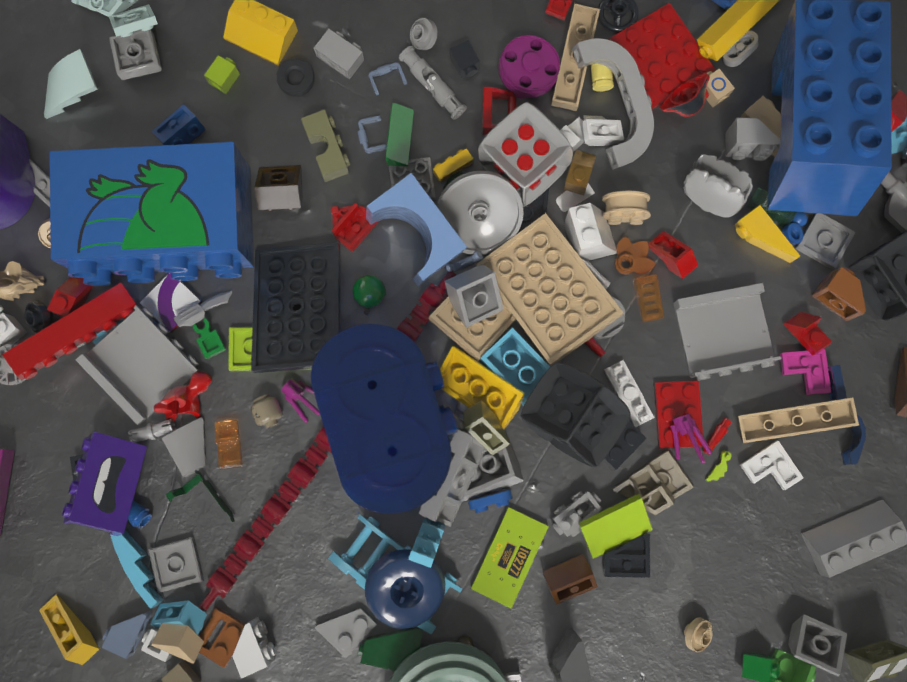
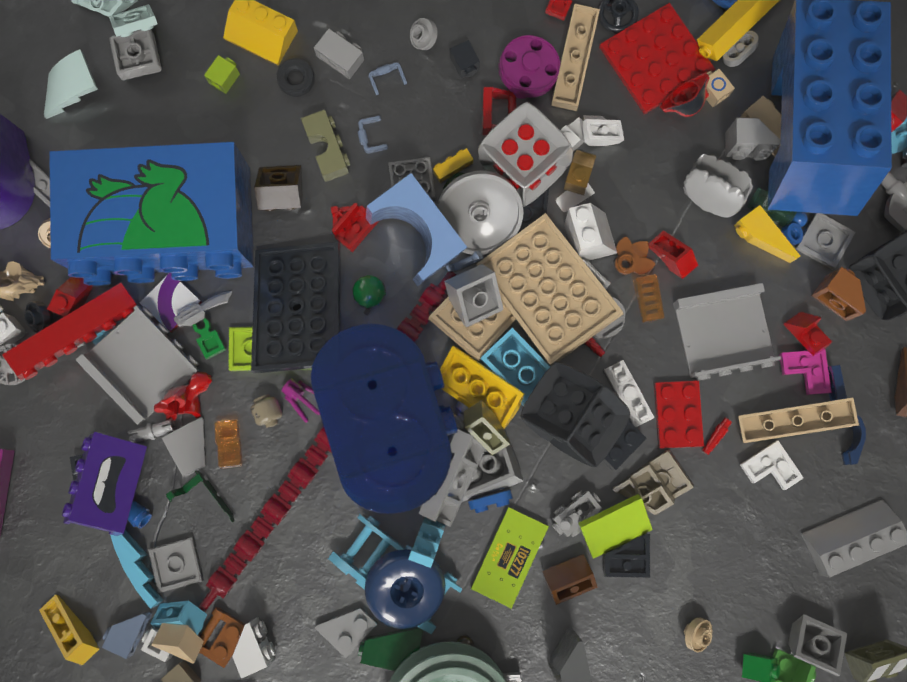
blue bracket [152,104,205,145] -> none
green slope [386,103,414,167] -> none
light grey piece [399,46,467,120] -> none
light grey arch [572,38,654,170] -> none
light yellow piece [591,64,614,92] -> none
tan wheel [602,191,651,225] -> none
magenta plant [670,414,712,463] -> none
lime piece [705,450,732,481] -> none

